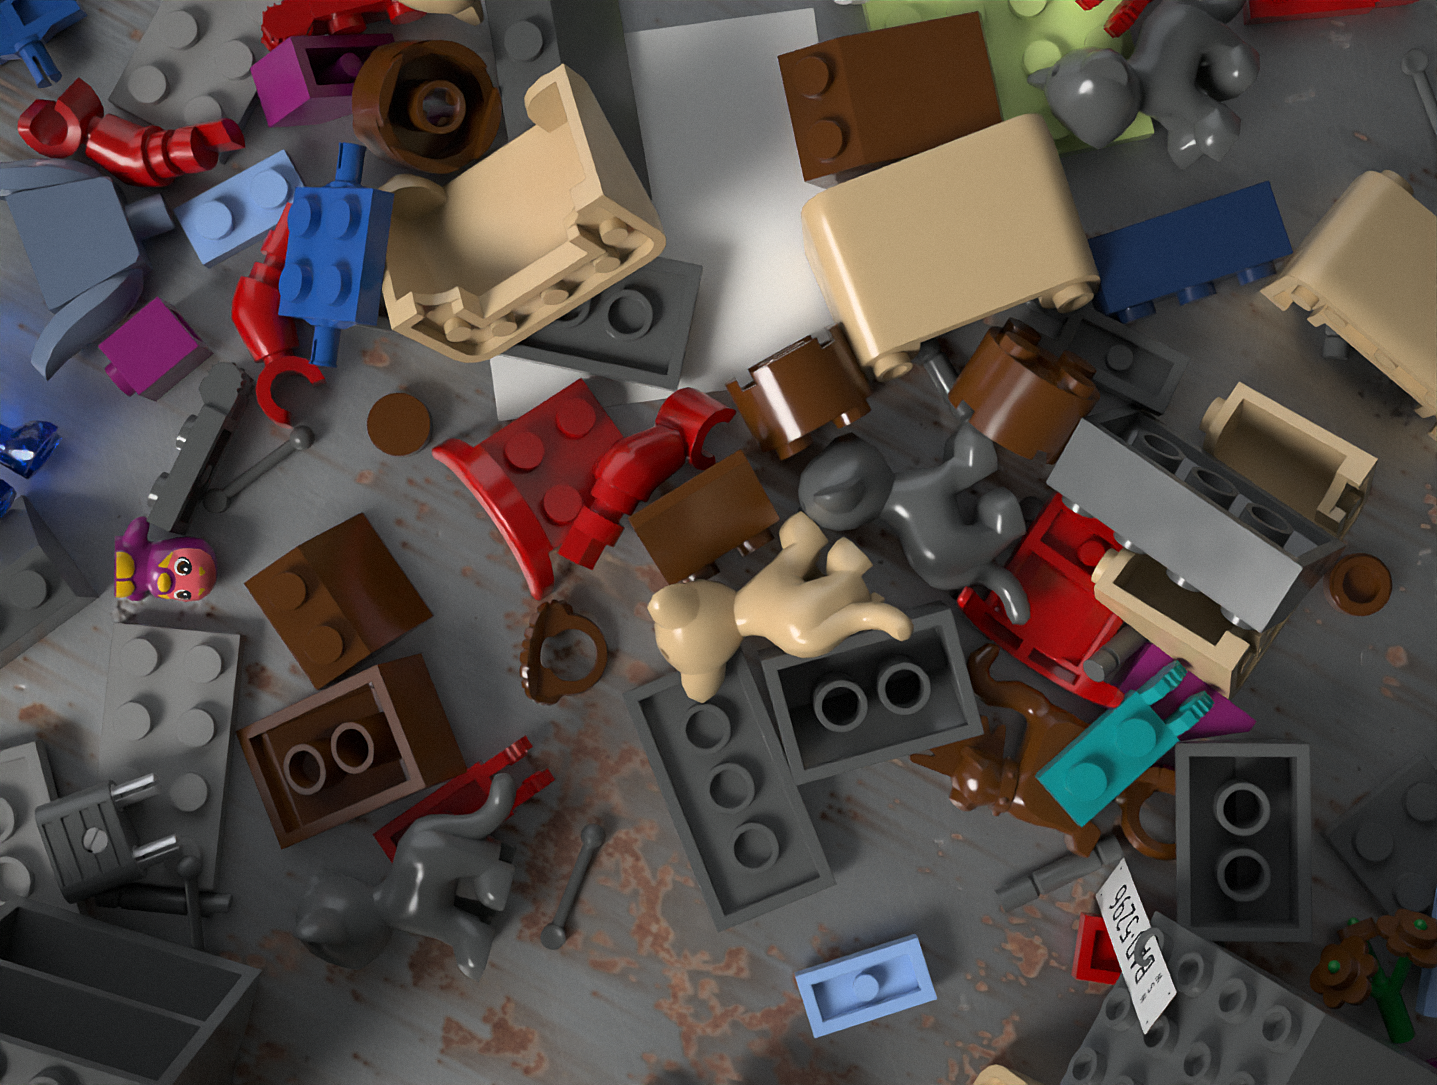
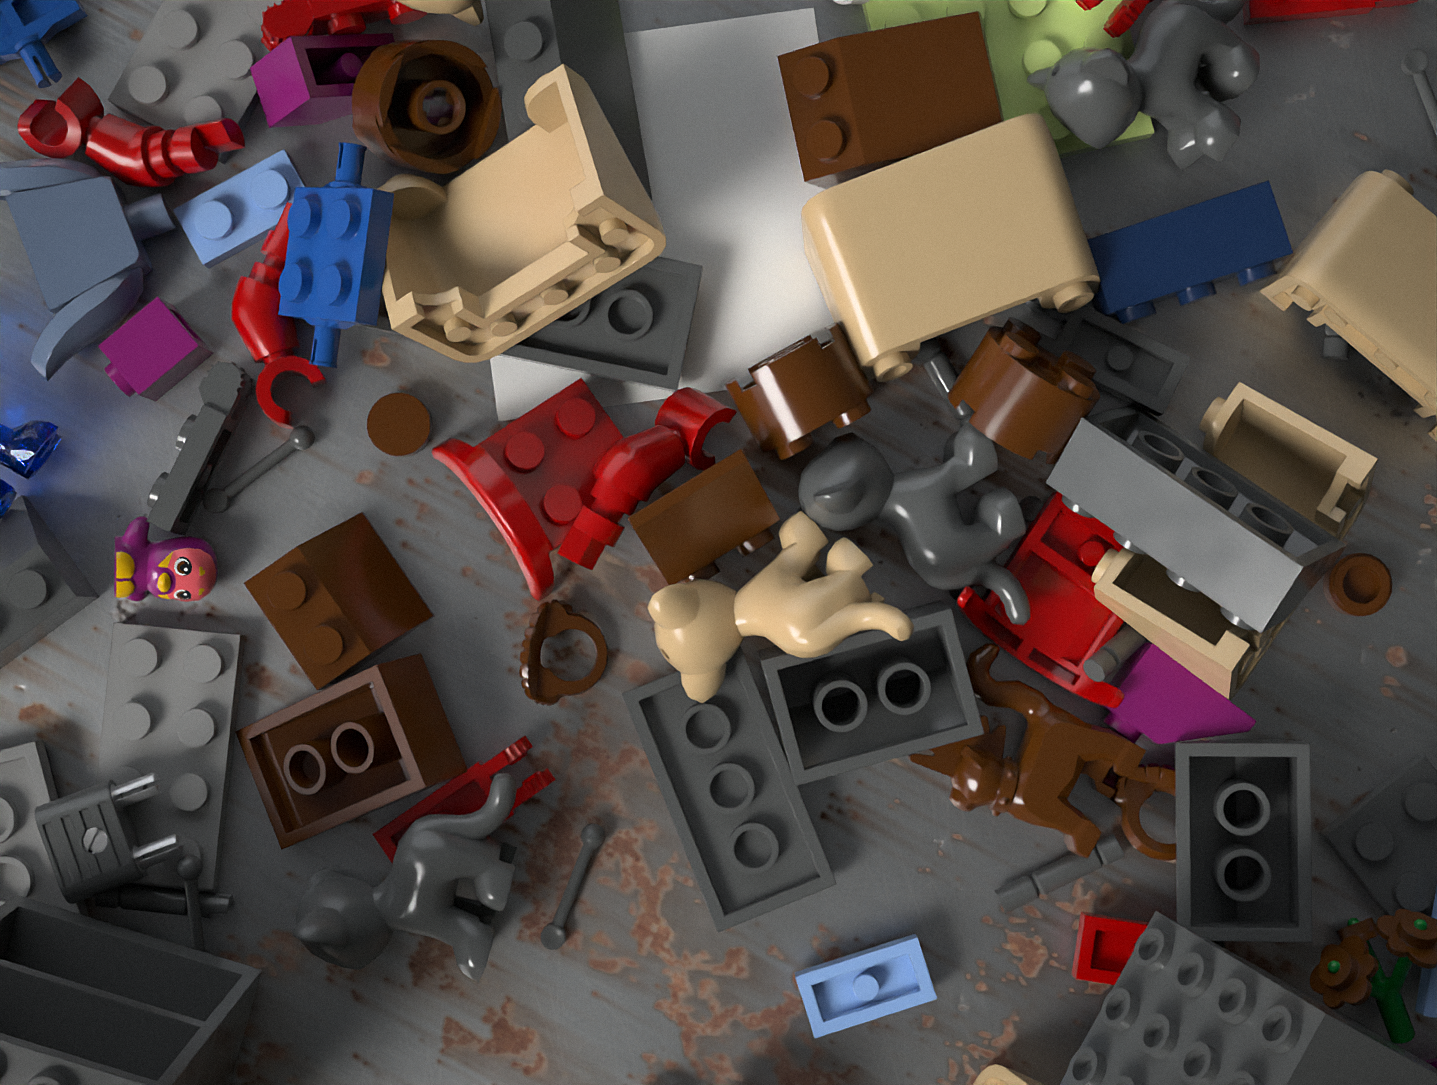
teal hinge [1035,660,1215,827] -> none
white sticker [1096,858,1177,1035] -> none

